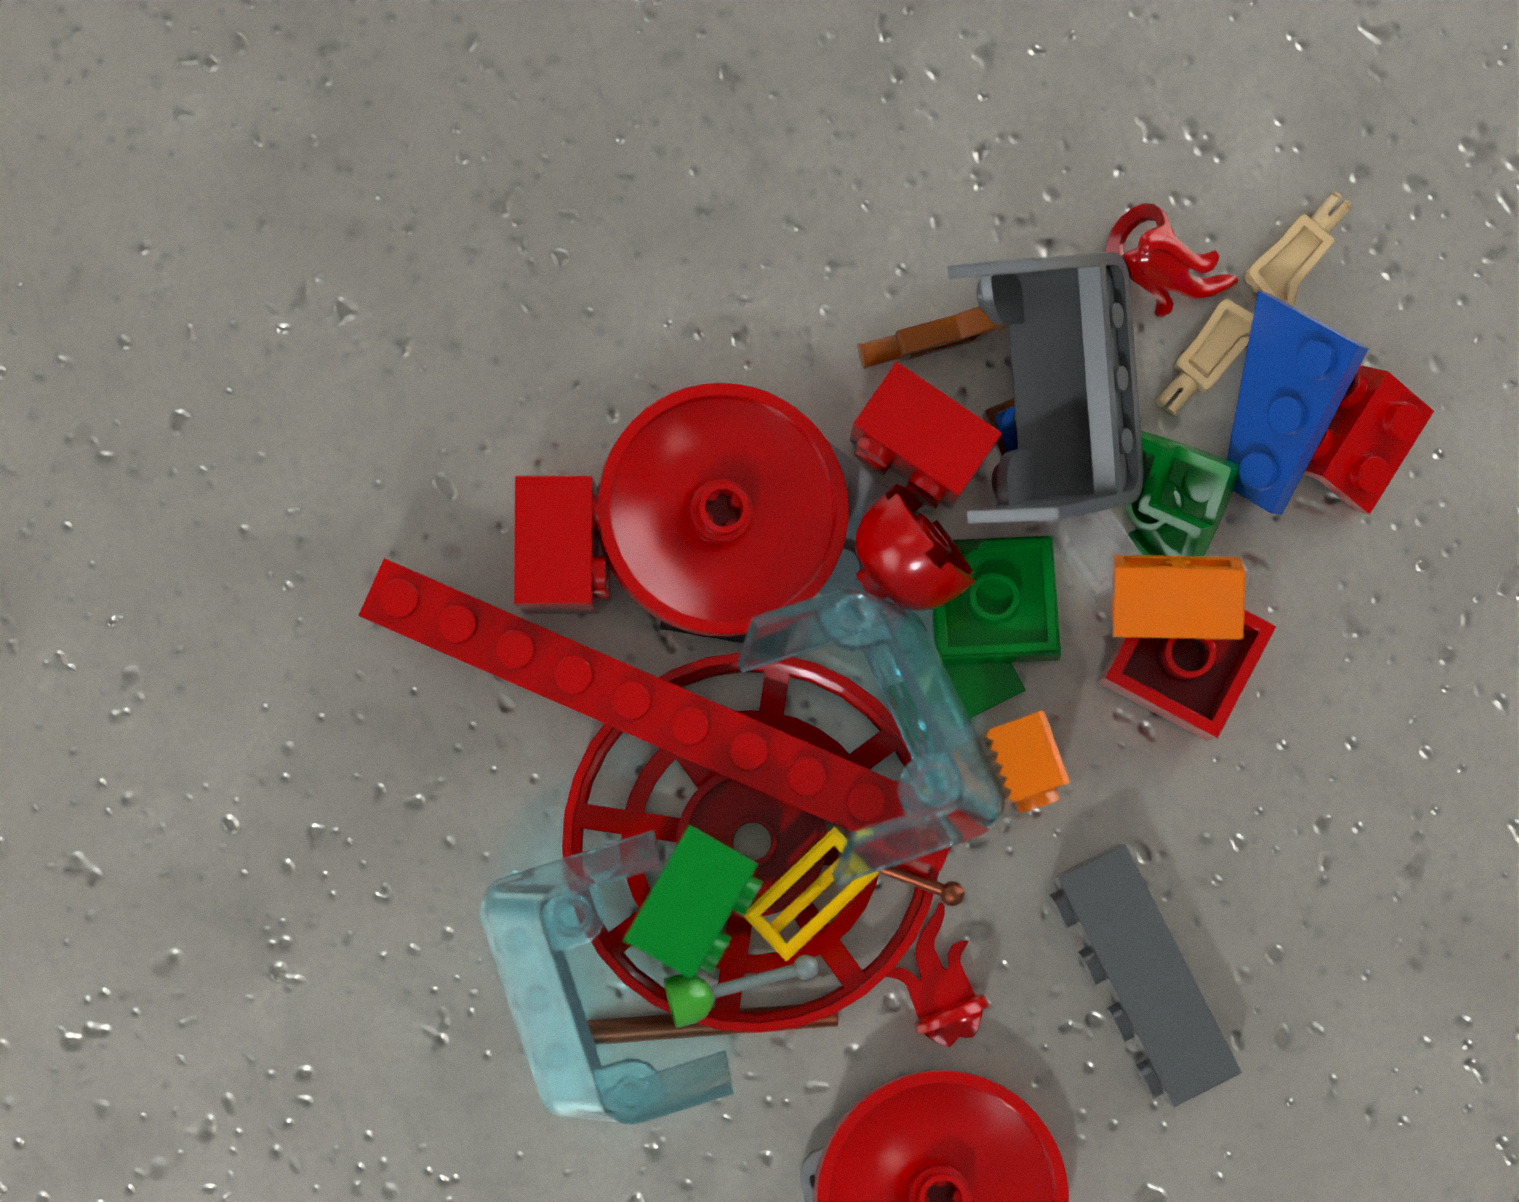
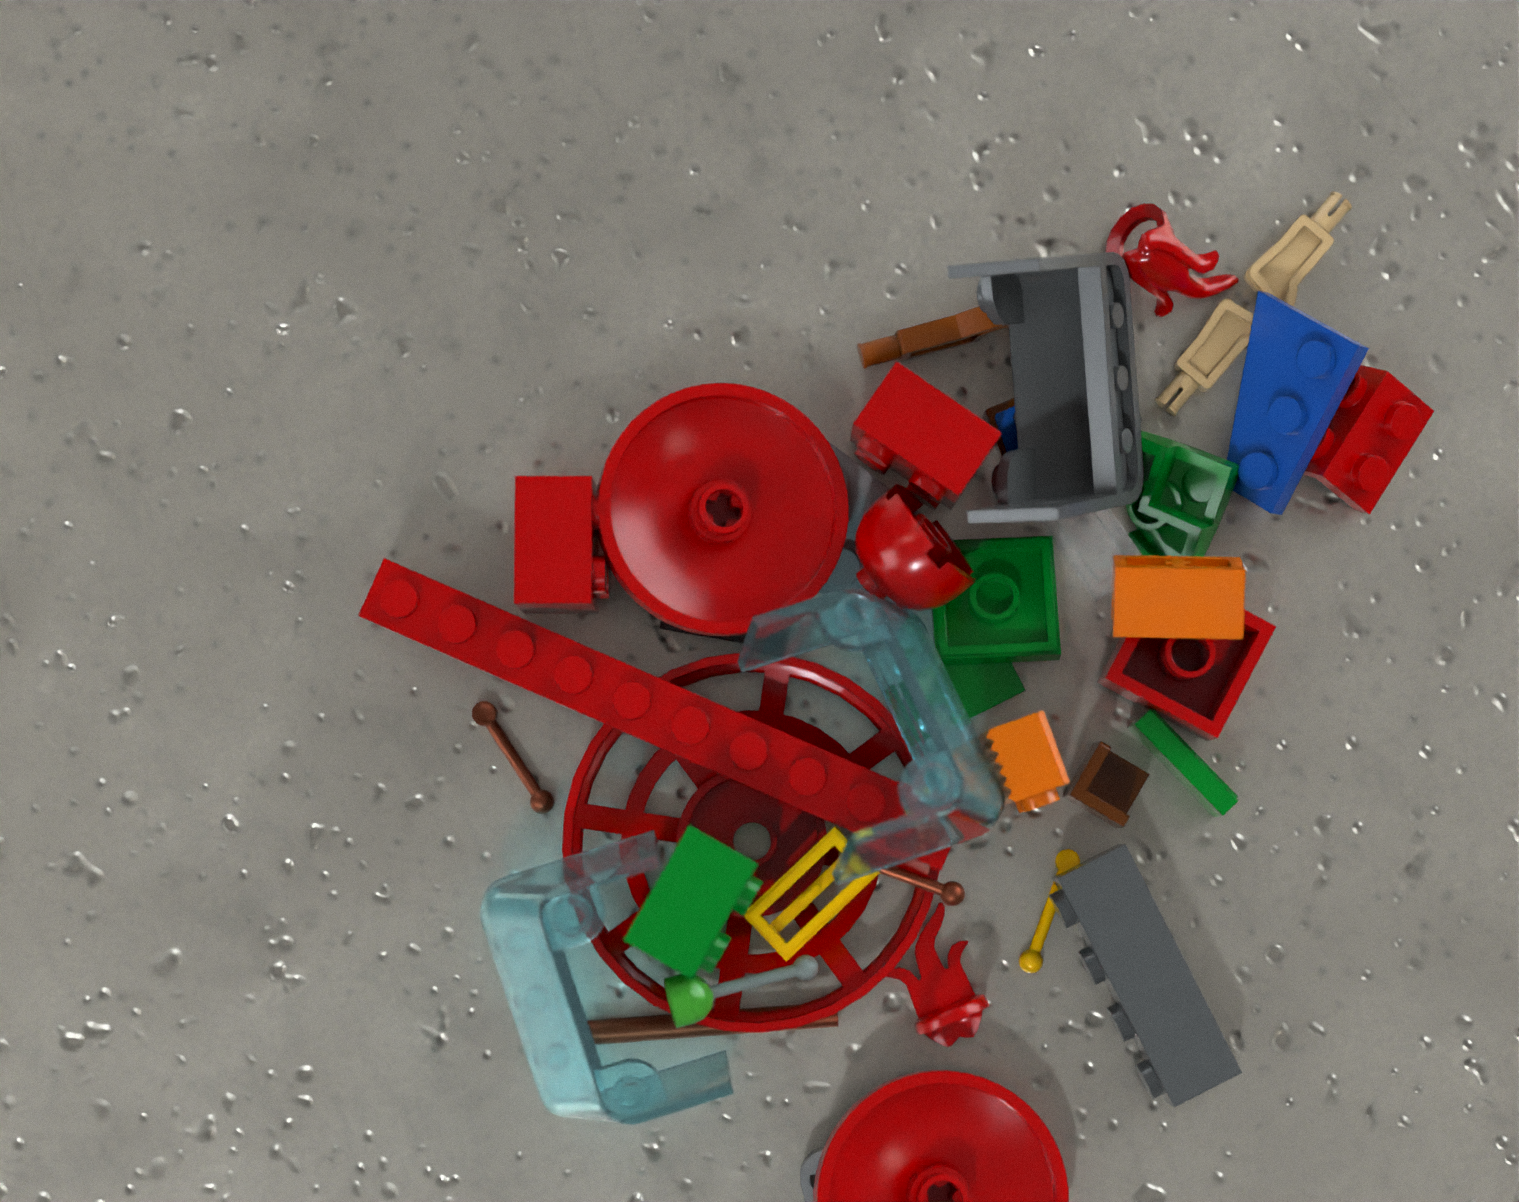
none -> copper hinge [472,701,554,814]
none -> yellow hinge [1018,849,1080,974]
none -> reddish brown panel [1062,741,1150,828]
none -> green tile [1127,710,1239,817]

